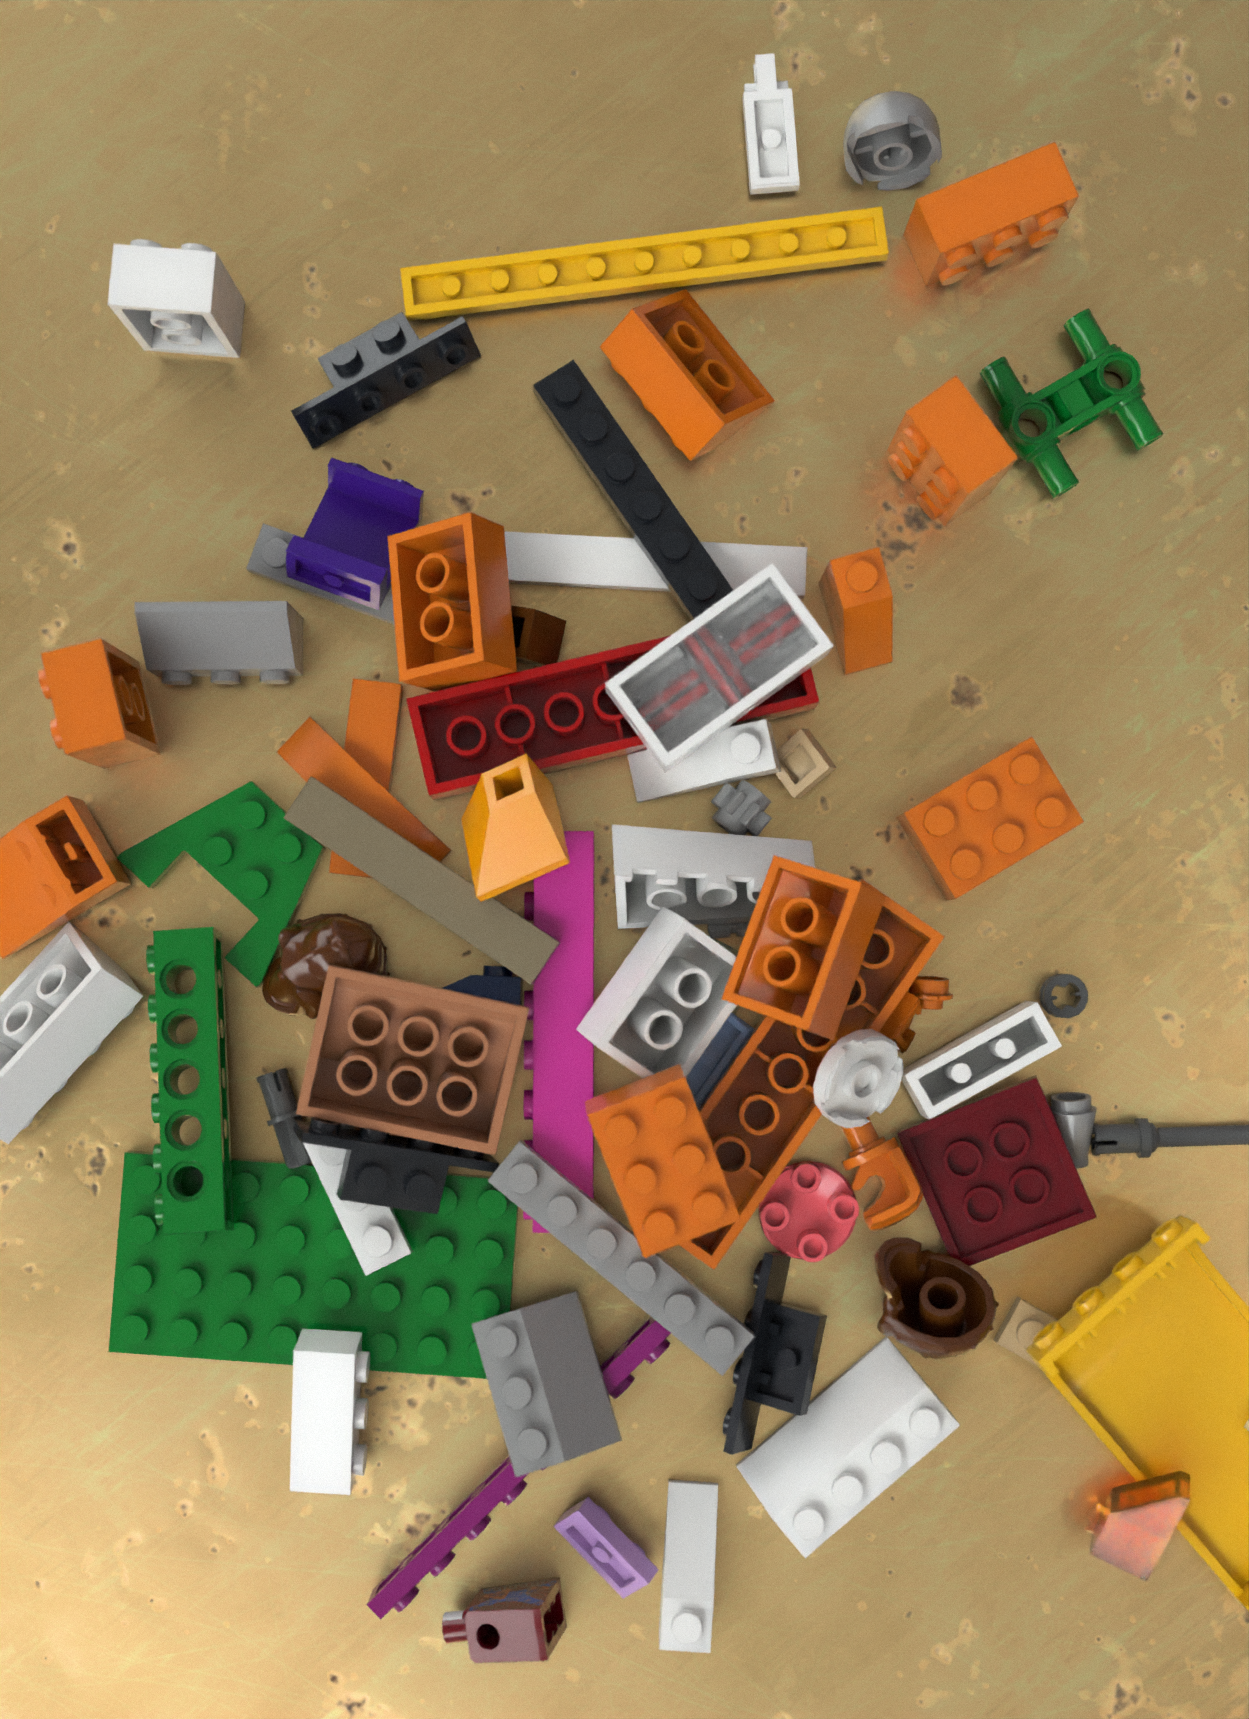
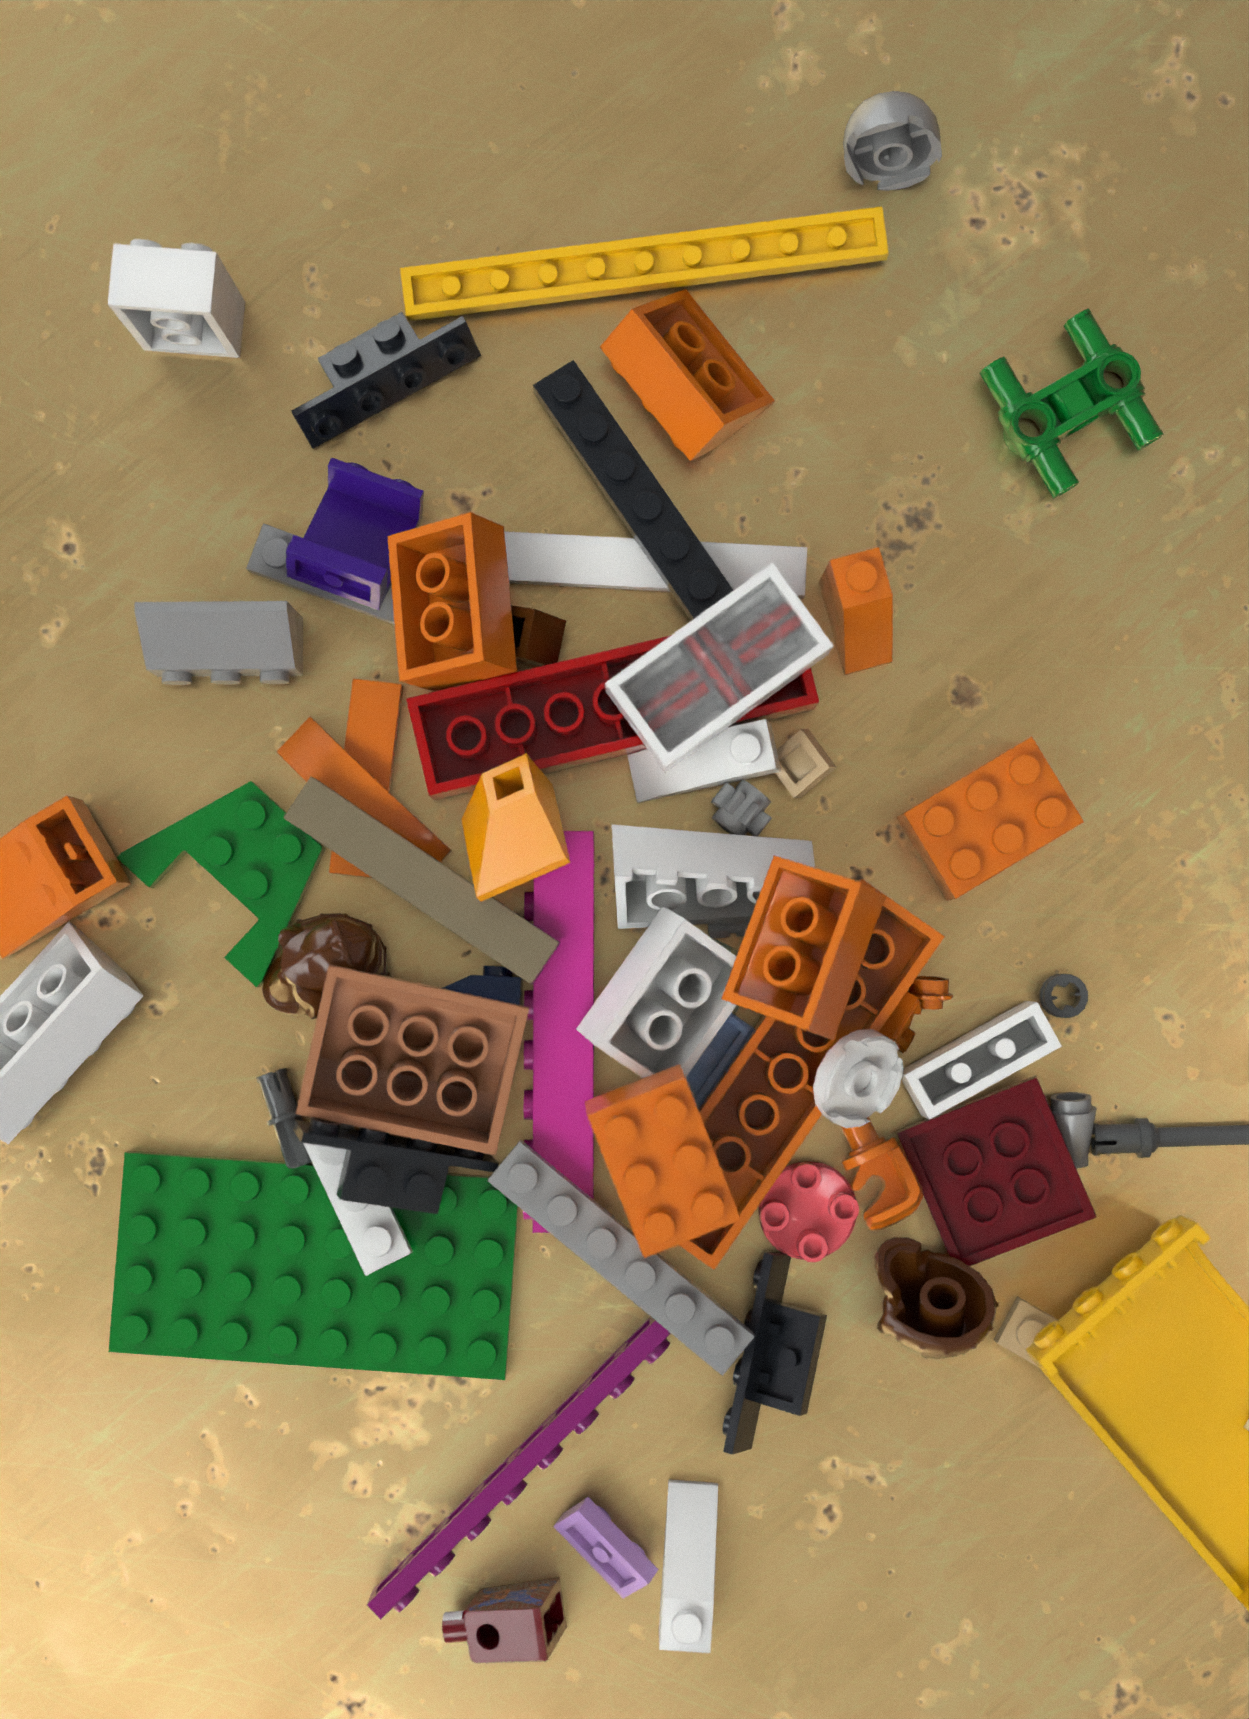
orange brick [38,638,161,769] -> none
green brick [146,927,234,1235] -> none
white brick [290,1329,370,1495] -> none
light grey slope [472,1291,622,1477] -> none
white slope [736,1336,960,1558] -> none
white hinge [742,53,799,195] -> none
orange brick [887,375,1018,527] -> none
orange brick [903,142,1079,286] -> none
clear orange slope [1085,1470,1190,1582] -> none

